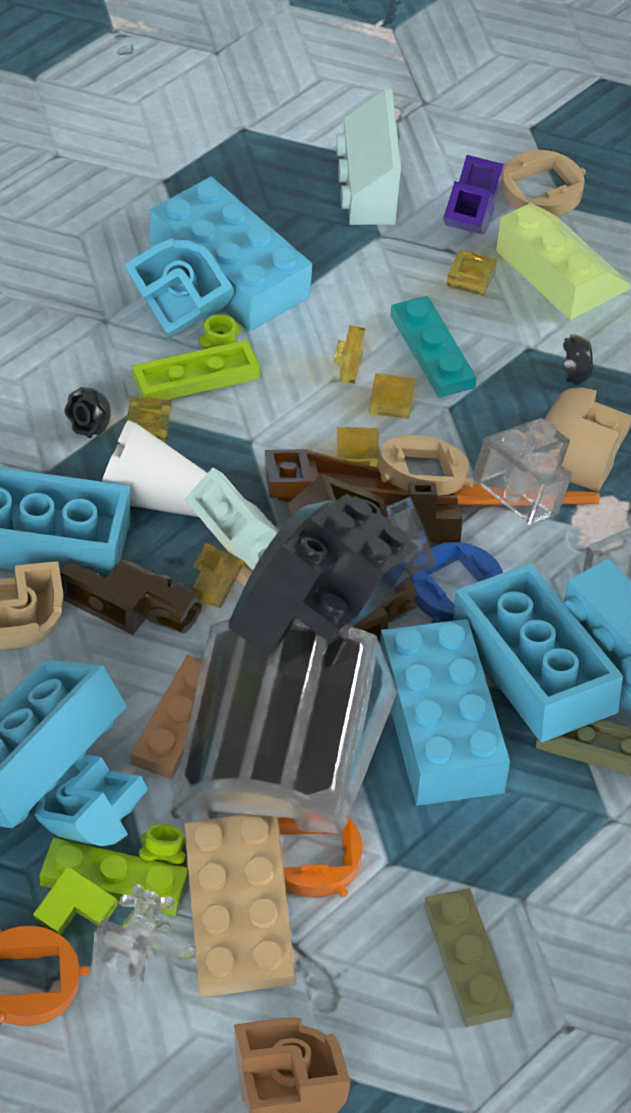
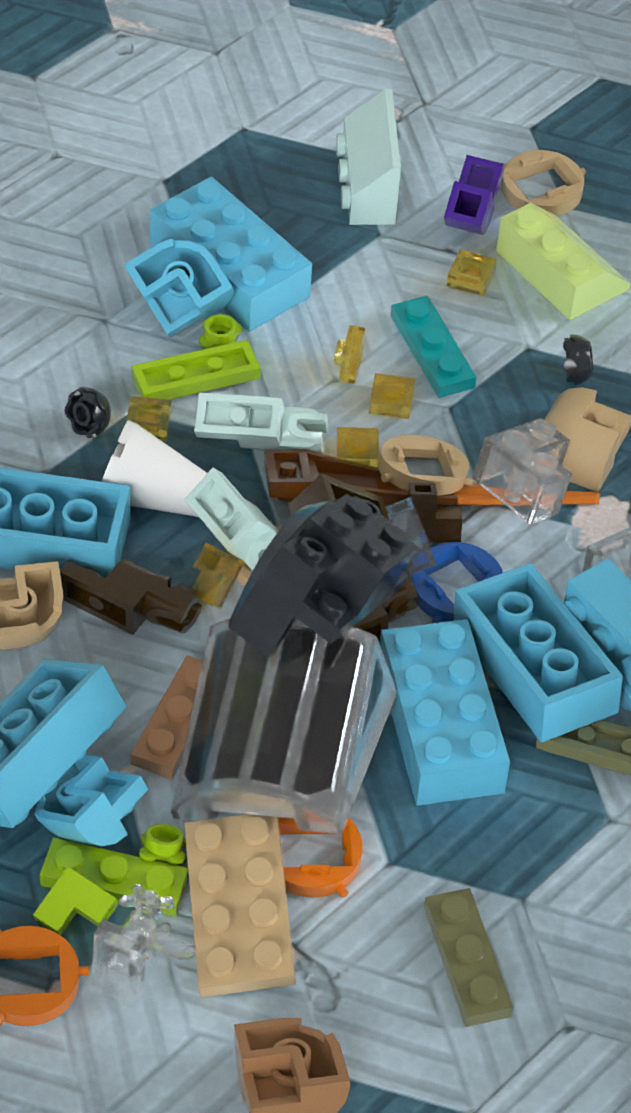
none -> light aqua plate [194,392,328,454]

